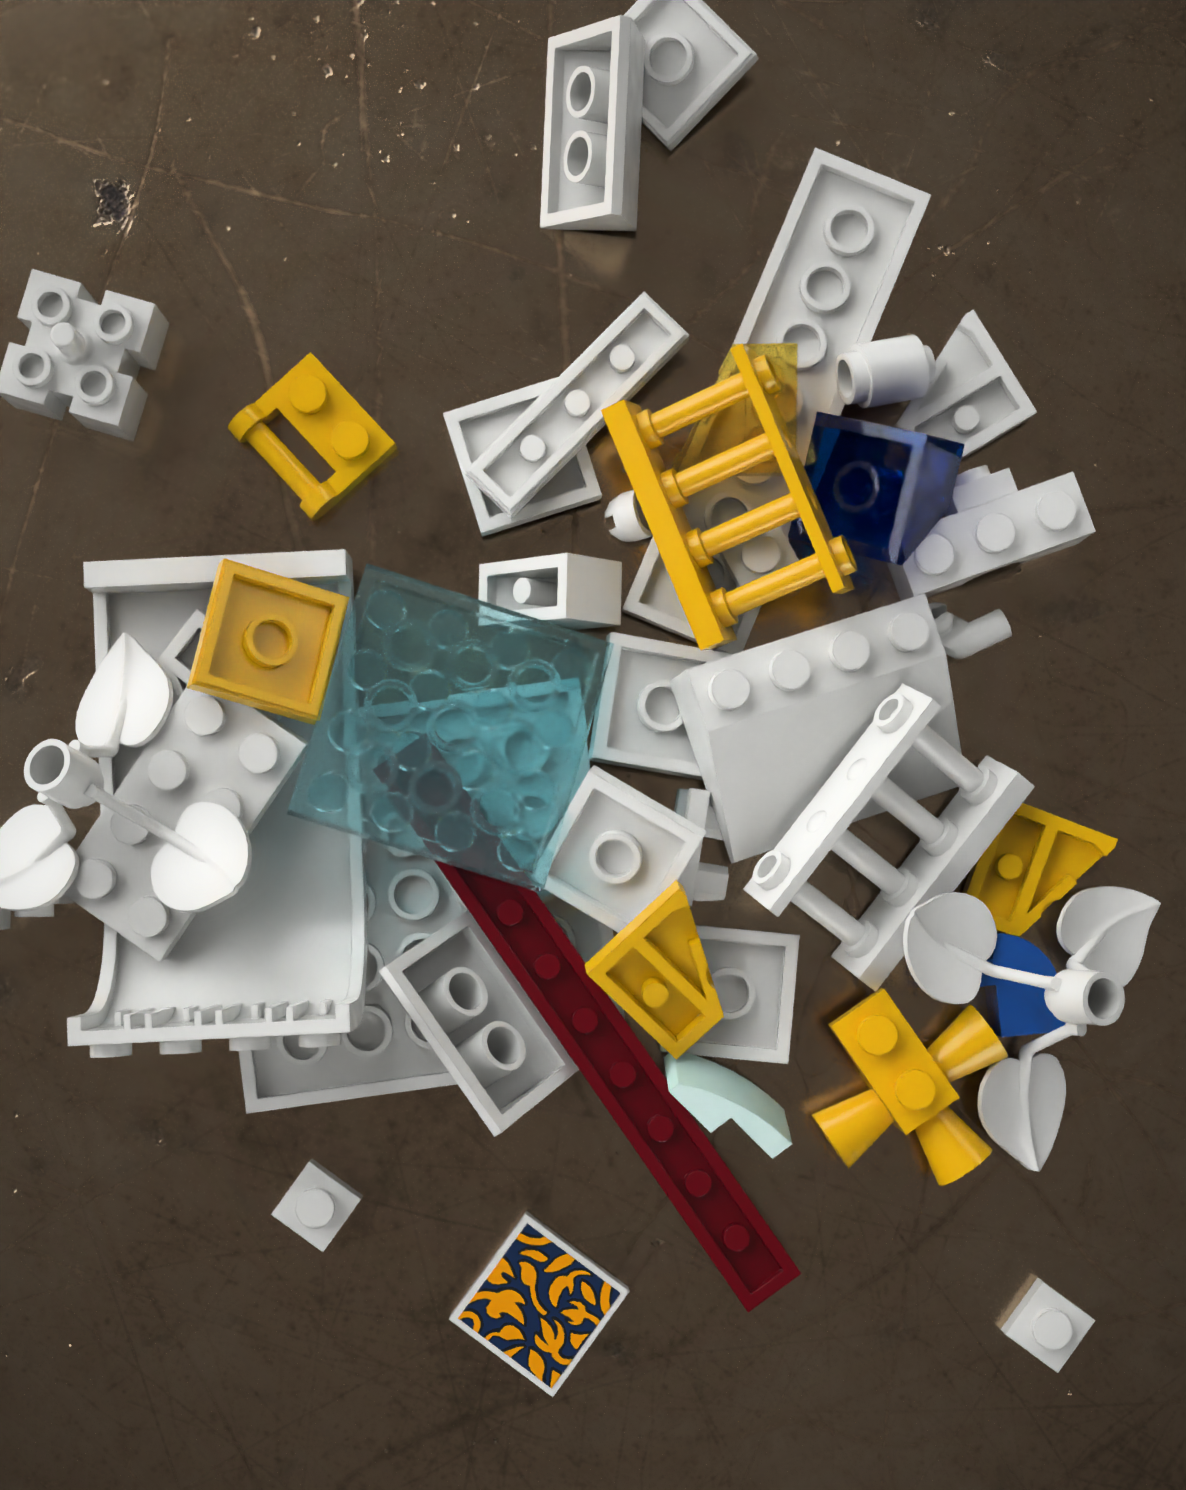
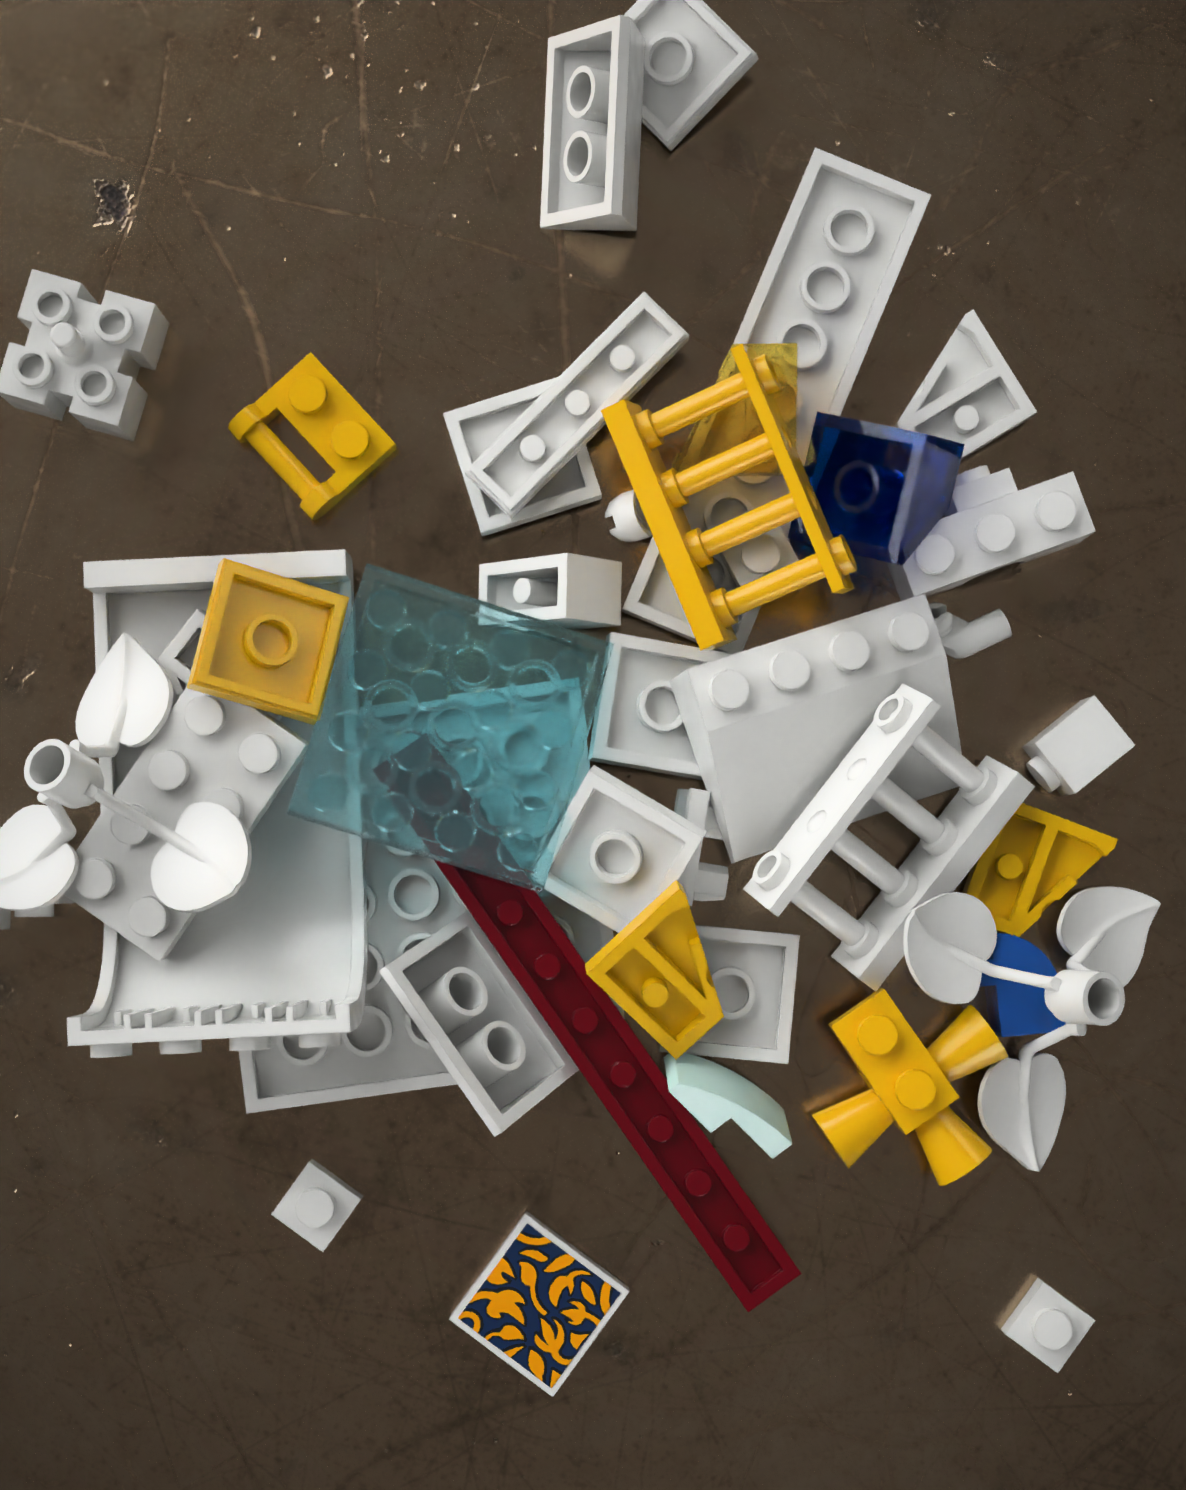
white brick [835,334,936,408] -> none
none -> white brick [1022,695,1135,796]

